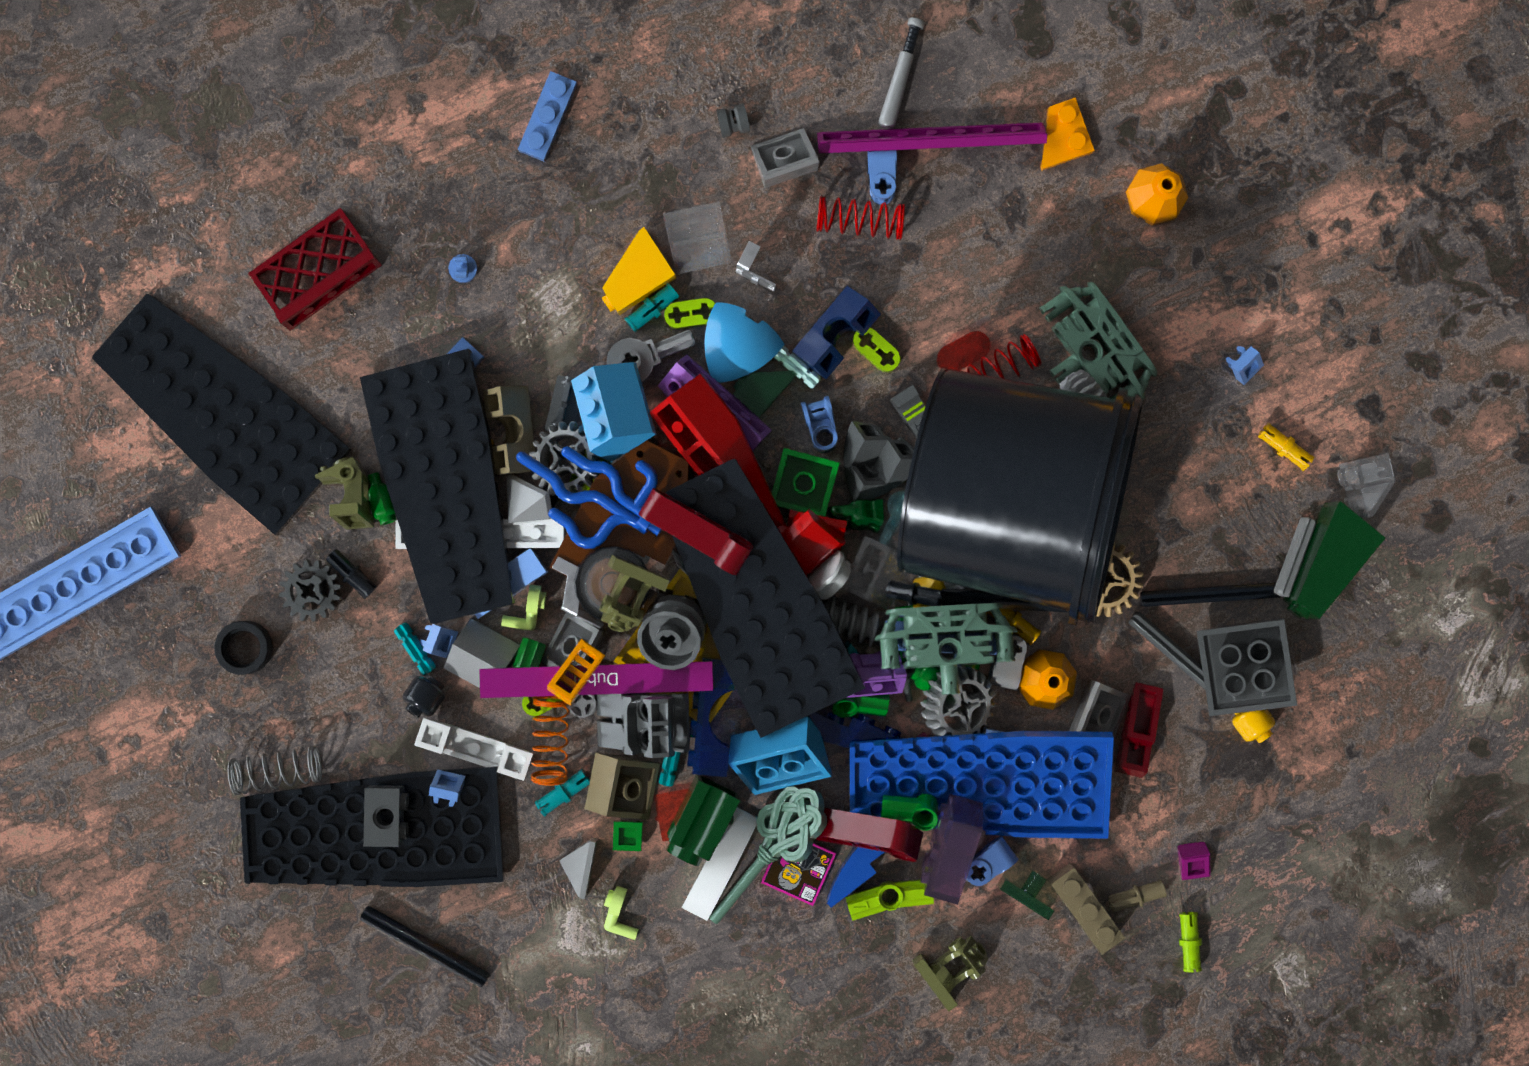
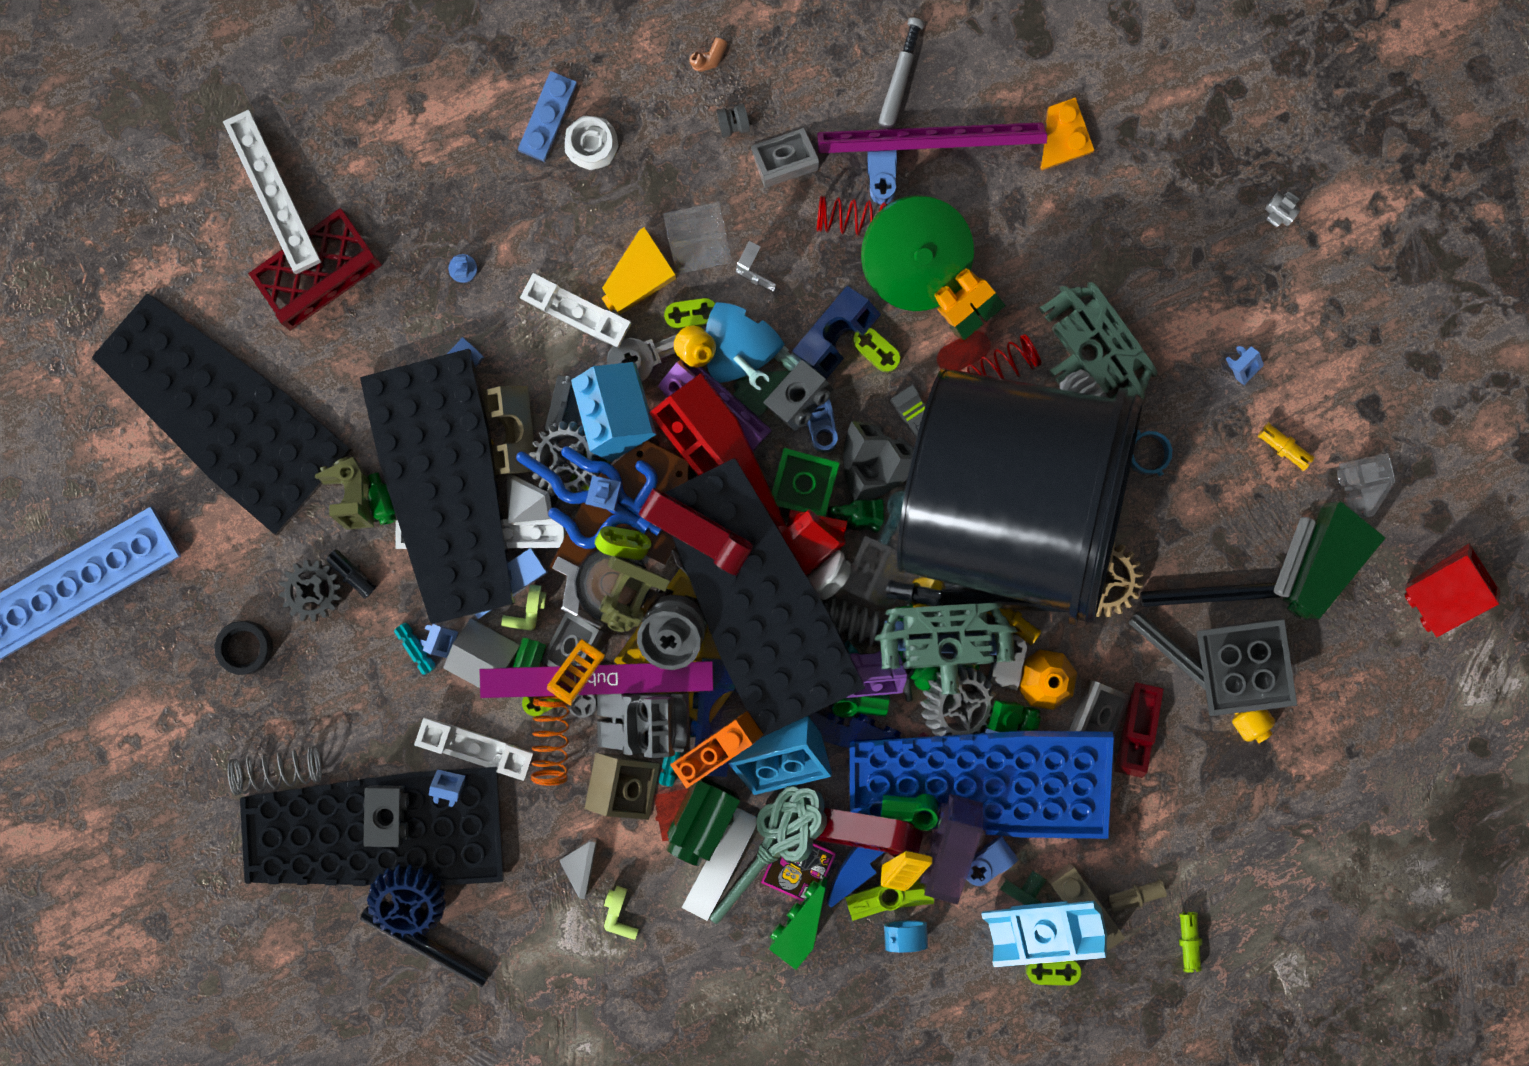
black head [402,674,445,718] -> none
teal pin [535,769,590,817] -> none
green plate [613,820,643,851] -> none
teal pin [624,283,679,333] -> none
olive tile [912,935,989,1012] -> none
light orange cone [1126,163,1188,226] -> none
magenta slope [1177,842,1211,880] -> none
none -> white plate [223,110,321,274]
none -> dark blue gear [367,864,446,939]
none -> white slope [520,273,631,348]
none -> white hat [565,116,619,170]
none -> medium blue tile [585,475,622,511]
none -> lime beam [595,526,651,560]
none -> orange slope [670,711,764,789]
none -> yellow head [674,325,716,368]
none -> nougat arm [689,37,728,72]
none -> light aqua hand [734,354,769,390]
none -> dark grey brick [763,360,834,432]
none -> green slope [769,876,828,970]
none -> green dish [861,195,974,311]
none -> yellow slope [881,851,932,891]
none -> dark azure piece [884,920,928,953]
none -> light orange hips [934,269,1006,340]
none -> piece [981,901,1107,967]
none -> green plate [988,700,1042,732]
none -> lime beam [1025,960,1081,986]
none -> dark azure piece [1131,429,1172,477]
none -> light grey gear [1265,191,1301,228]
none -> red slope [1404,543,1501,638]

